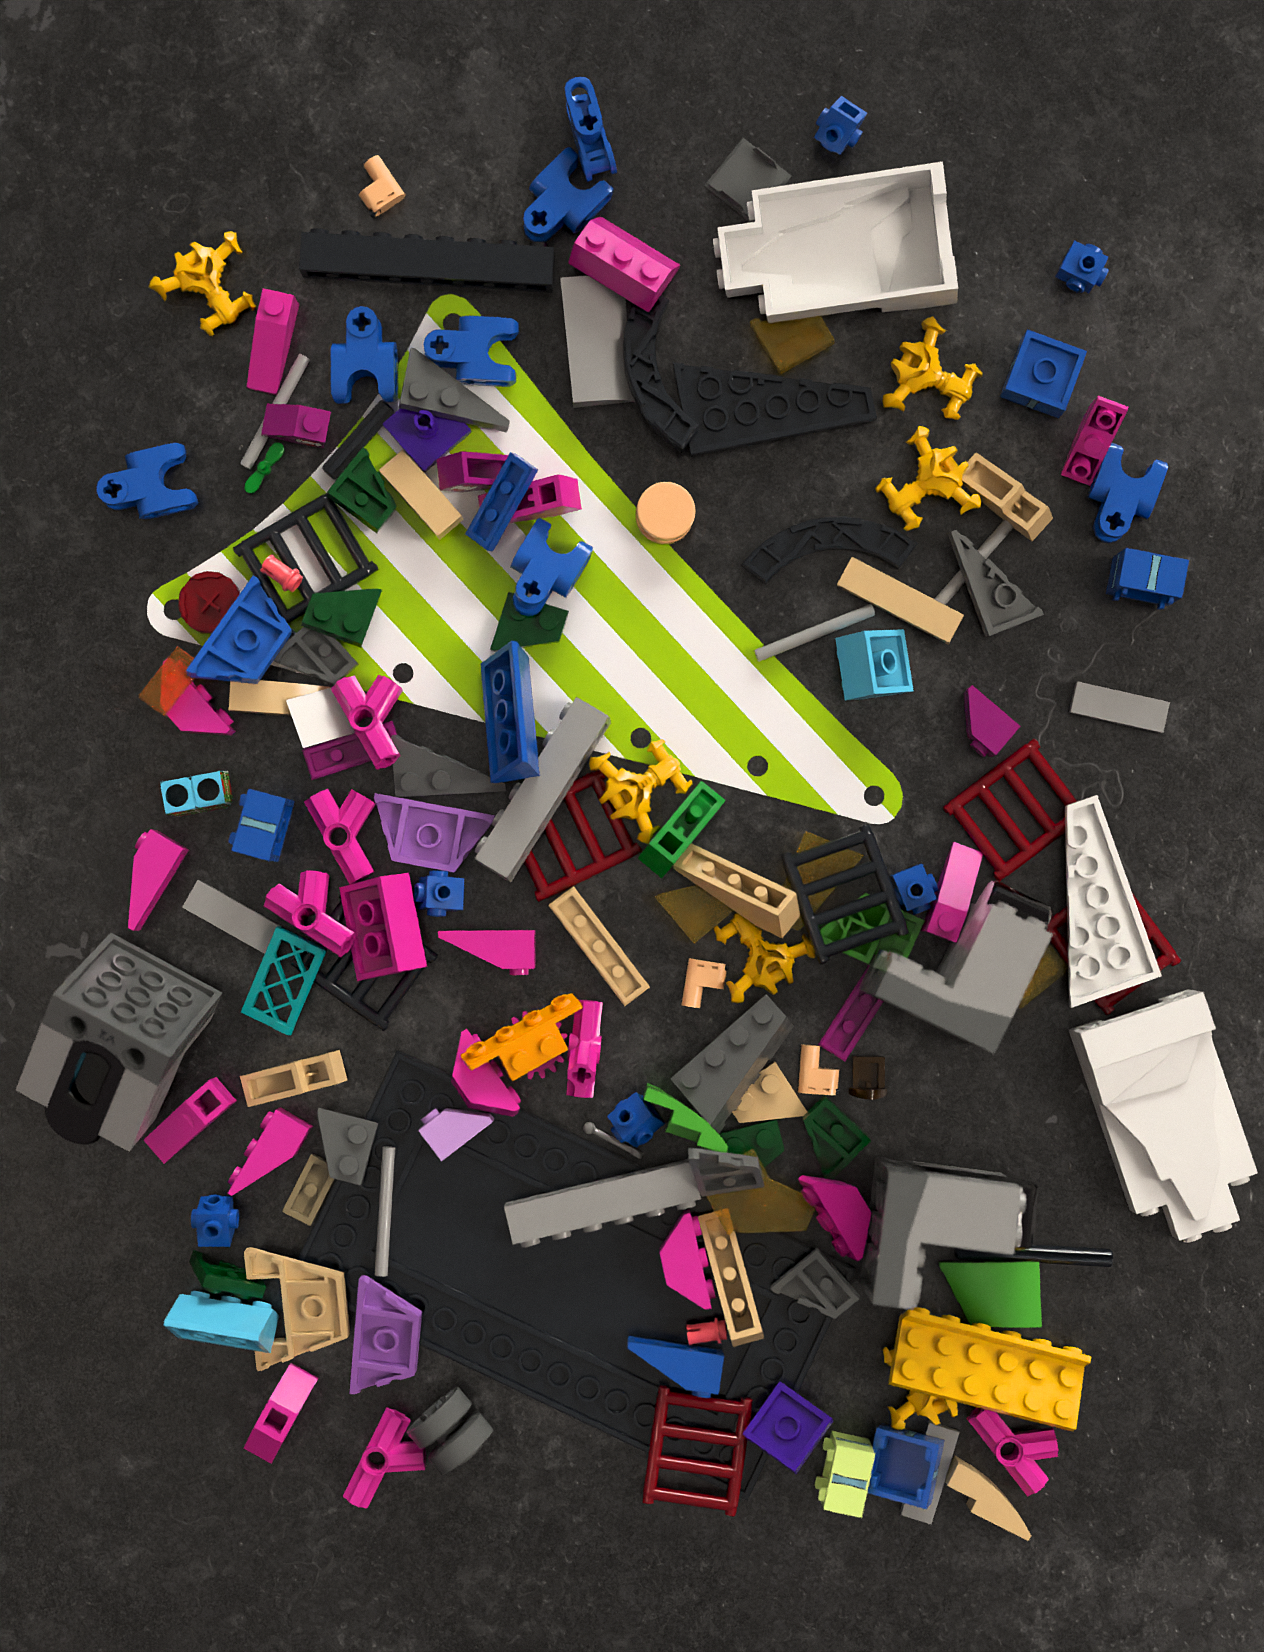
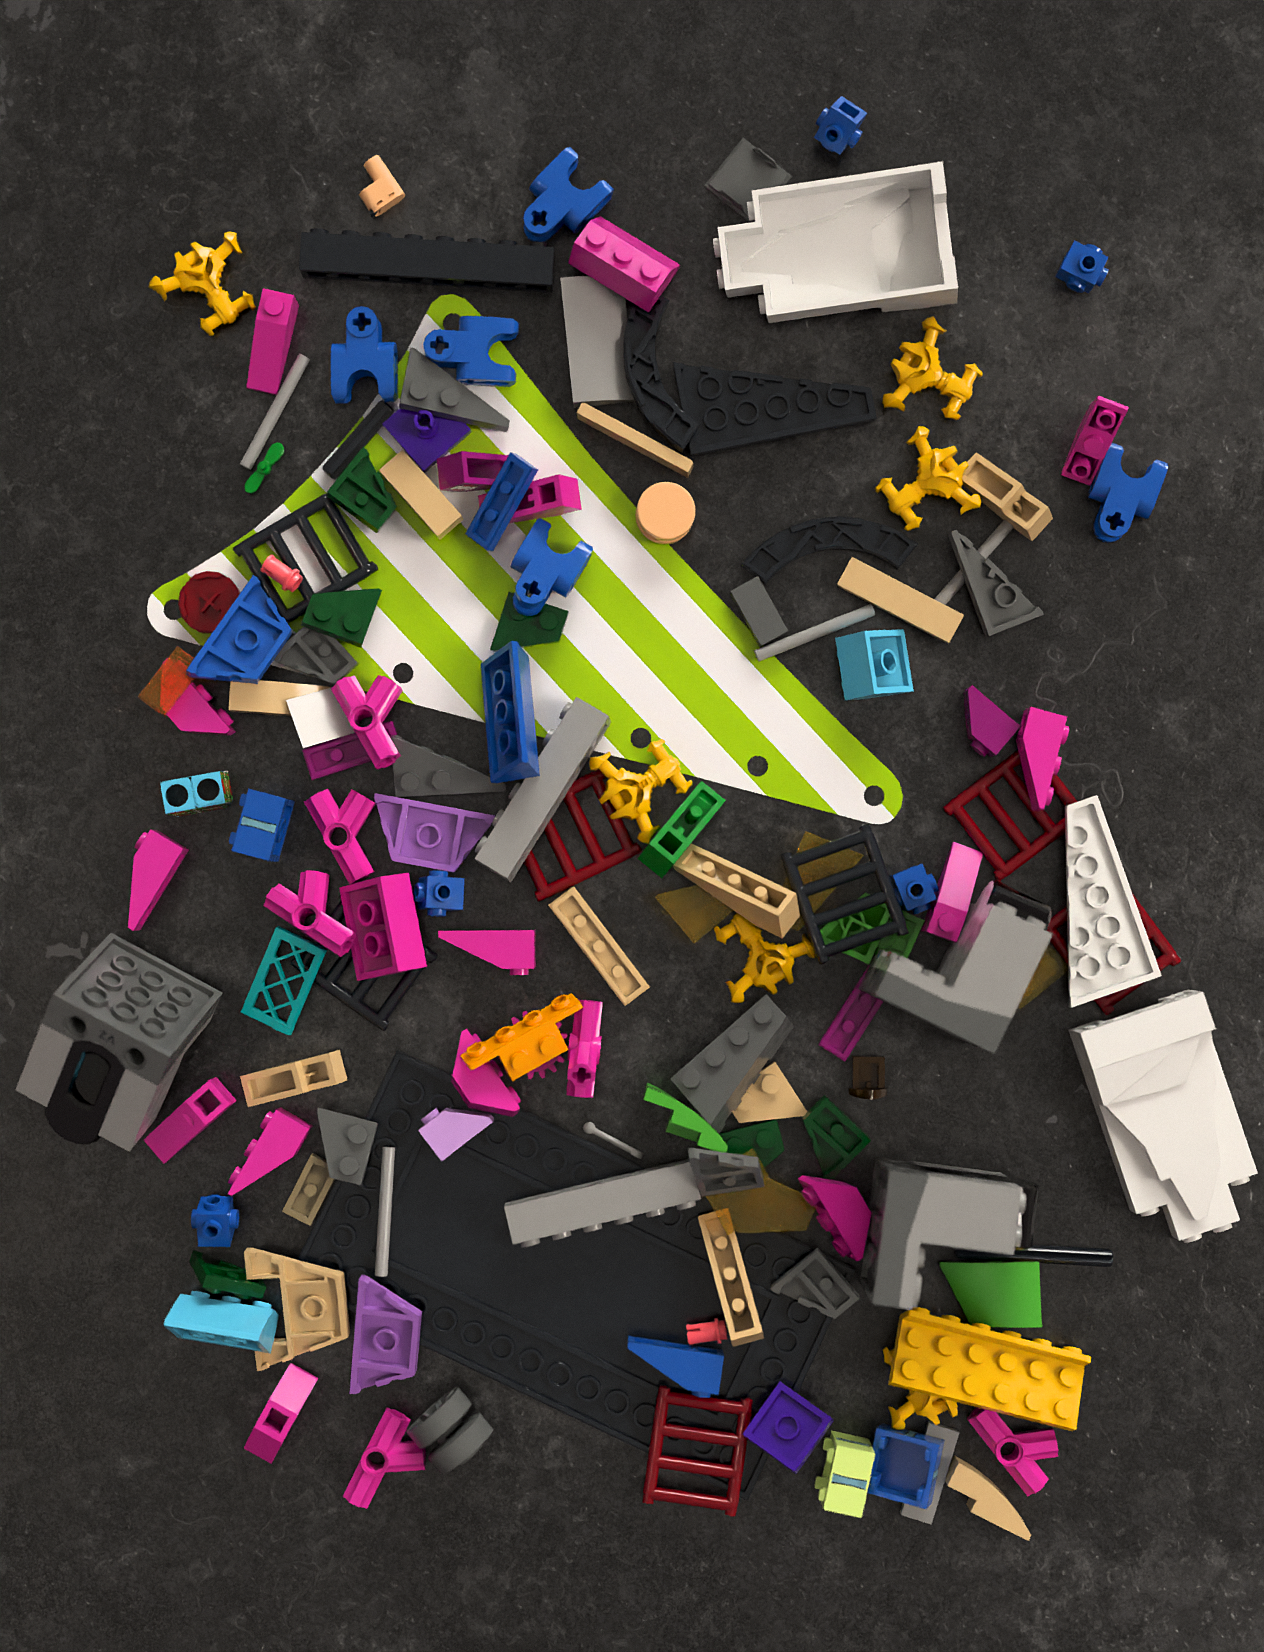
blue piece [96,443,198,519] -> none
light grey tile [182,880,282,954] -> none
magenta slope [261,404,331,449] -> none
blue piece [565,77,617,182] -> none
blue brick [607,1092,665,1148] -> none
dark pink slope [659,1209,716,1310] -> none
light nougat piece [681,958,729,1008] -> none
clear yellow wing [750,316,835,375] -> none
light nougat piece [798,1045,840,1095] -> none
blue container [1000,329,1087,419] -> none
light grey tile [1069,681,1170,734] -> none
blue container [1106,548,1189,610] -> none
none -> tan tile [577,403,693,478]
none -> dark grey tile [729,576,788,647]
none -> dark pink slope [1016,707,1069,811]

